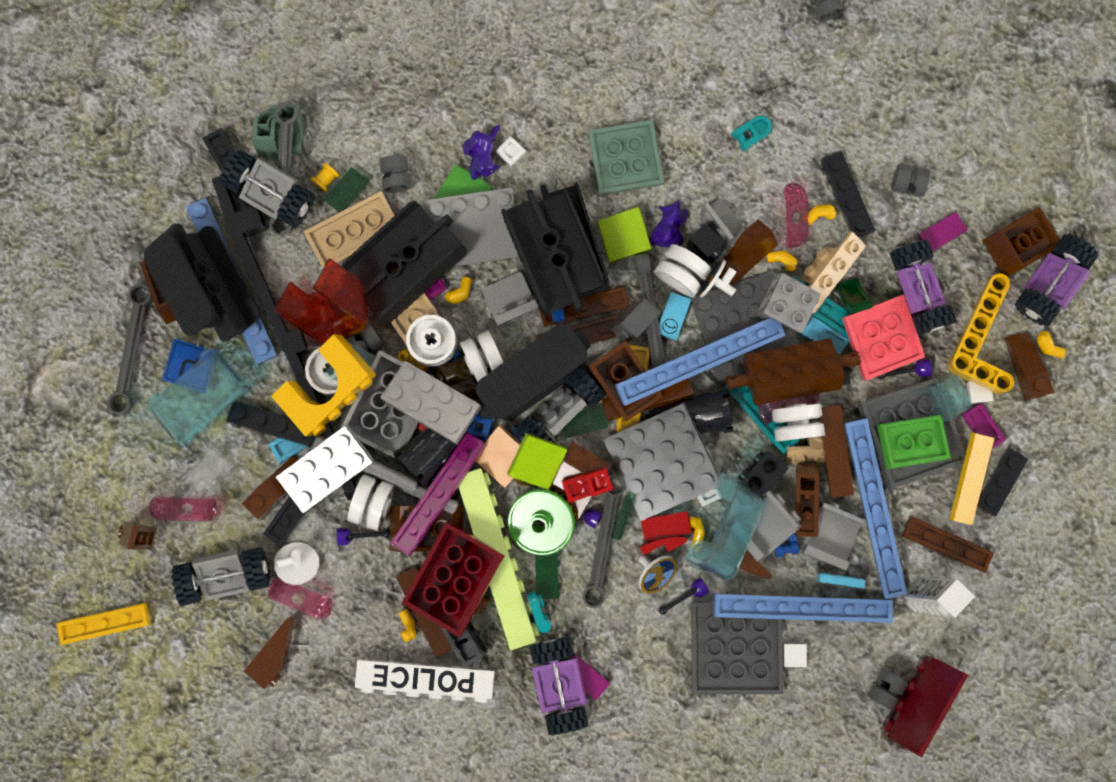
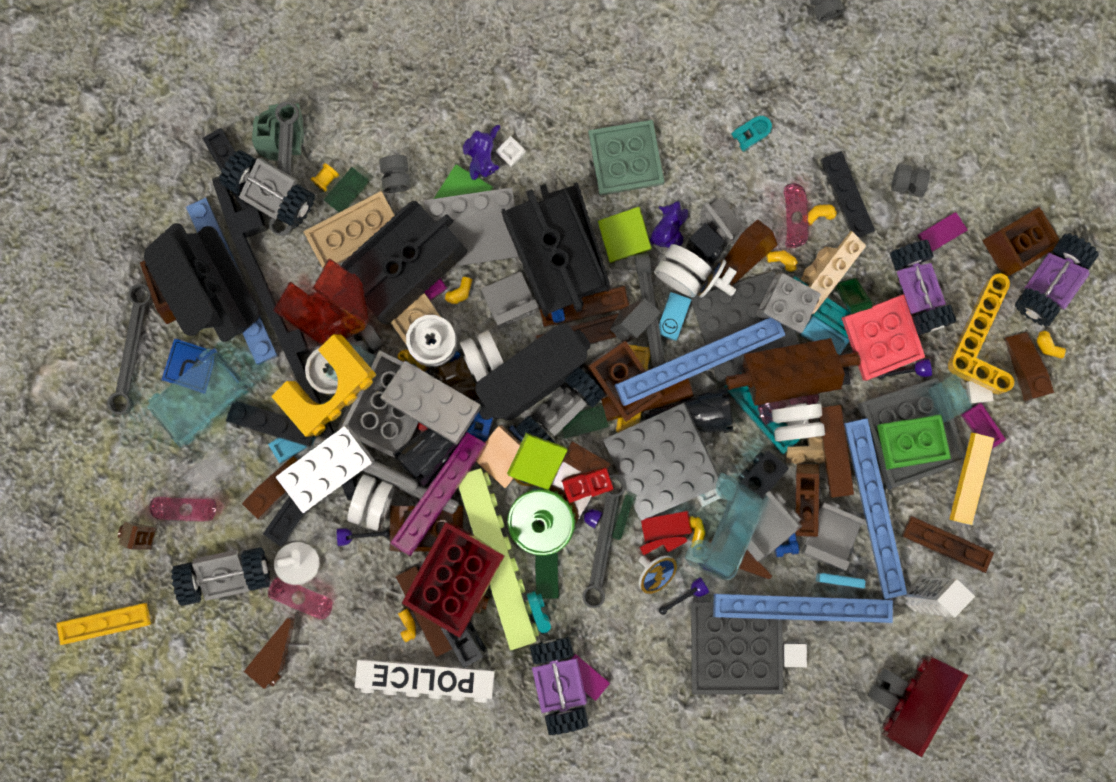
black plate [977,447,1028,517] -> none

